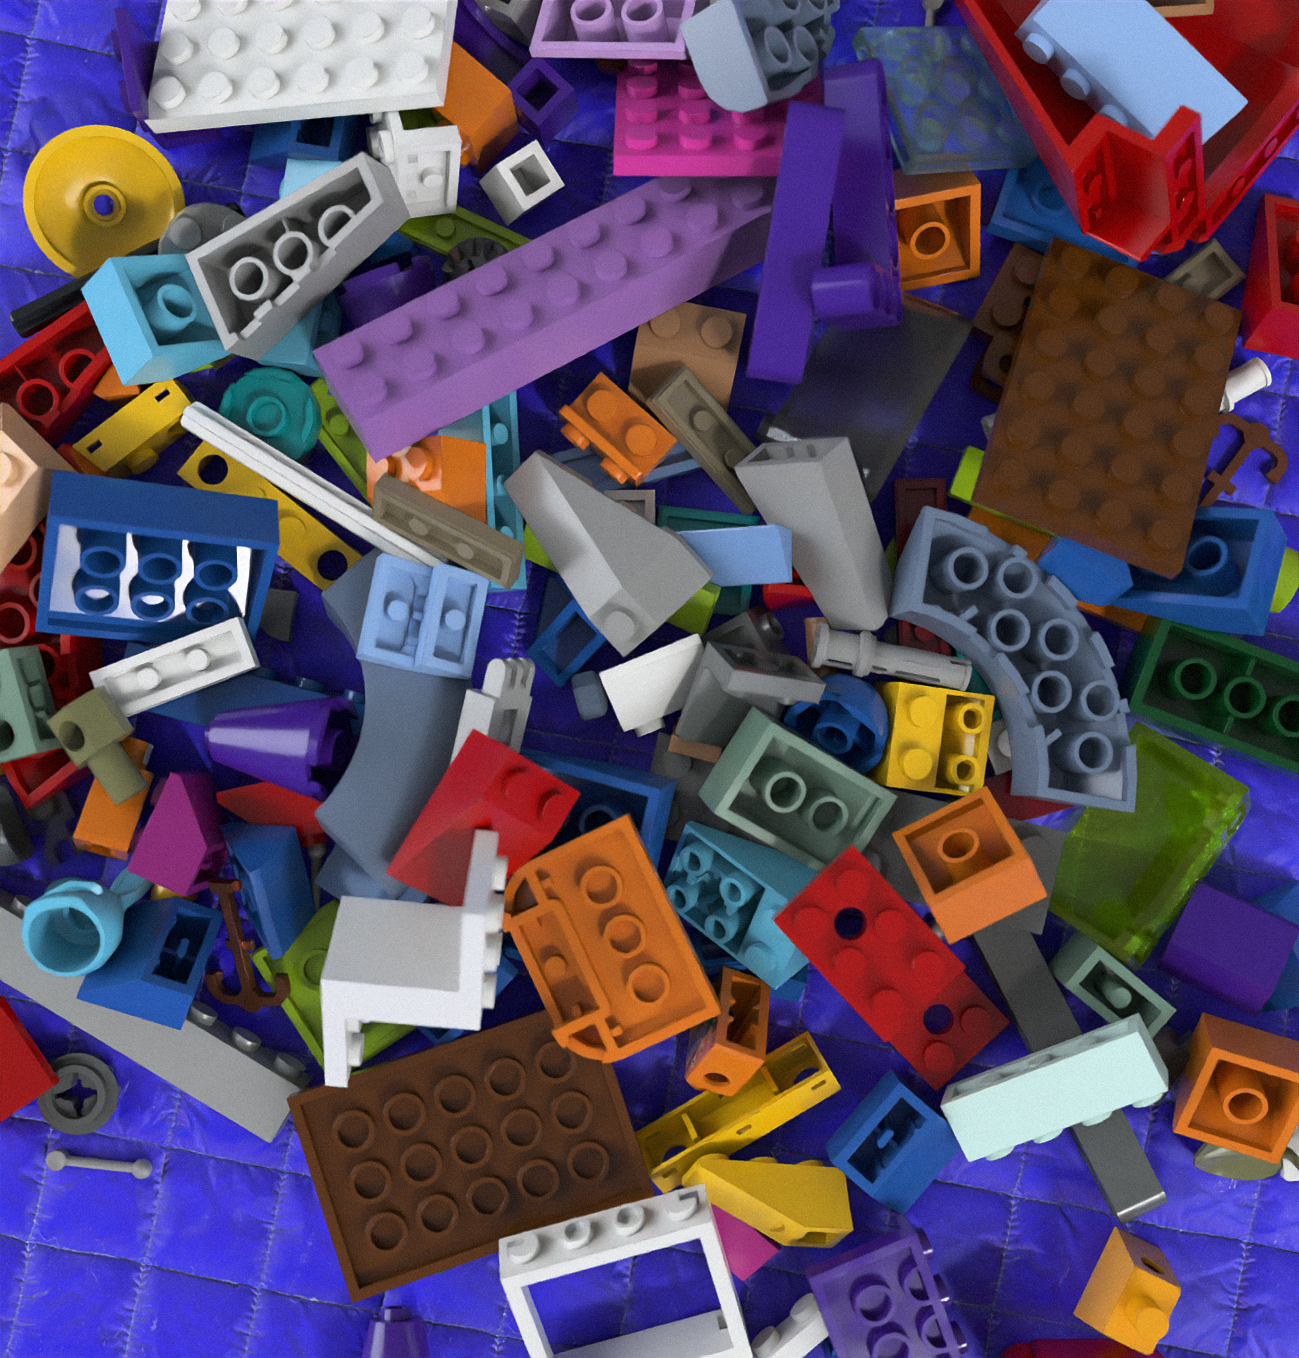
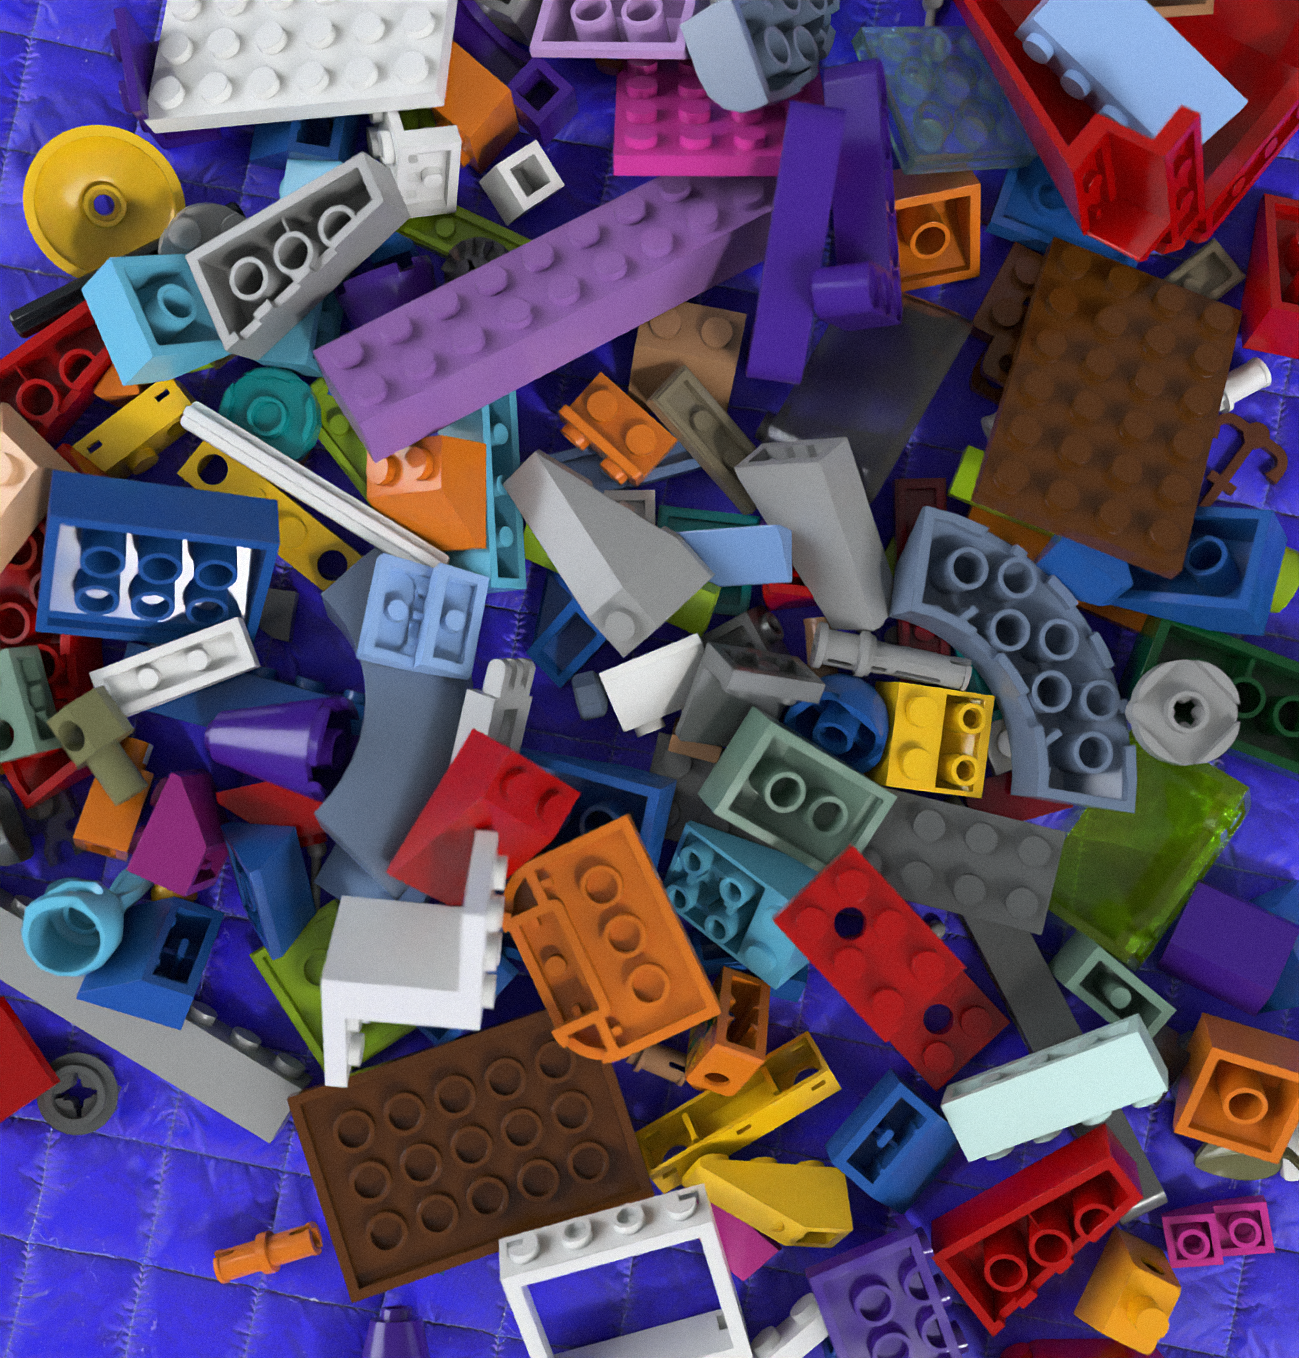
light grey hinge [46,1148,153,1179] -> none
copper piece [205,878,291,1013] -> none
dark tan tile [372,473,525,590] -> none
orange slope [892,786,1047,945] -> none
none -> orange pin [213,1221,323,1284]
none -> medium nougat pin [625,1042,687,1087]
none -> red wedge [931,1123,1143,1337]
none -> light grey plate [1125,659,1240,766]
none -> dark pink slope [1161,1195,1275,1268]

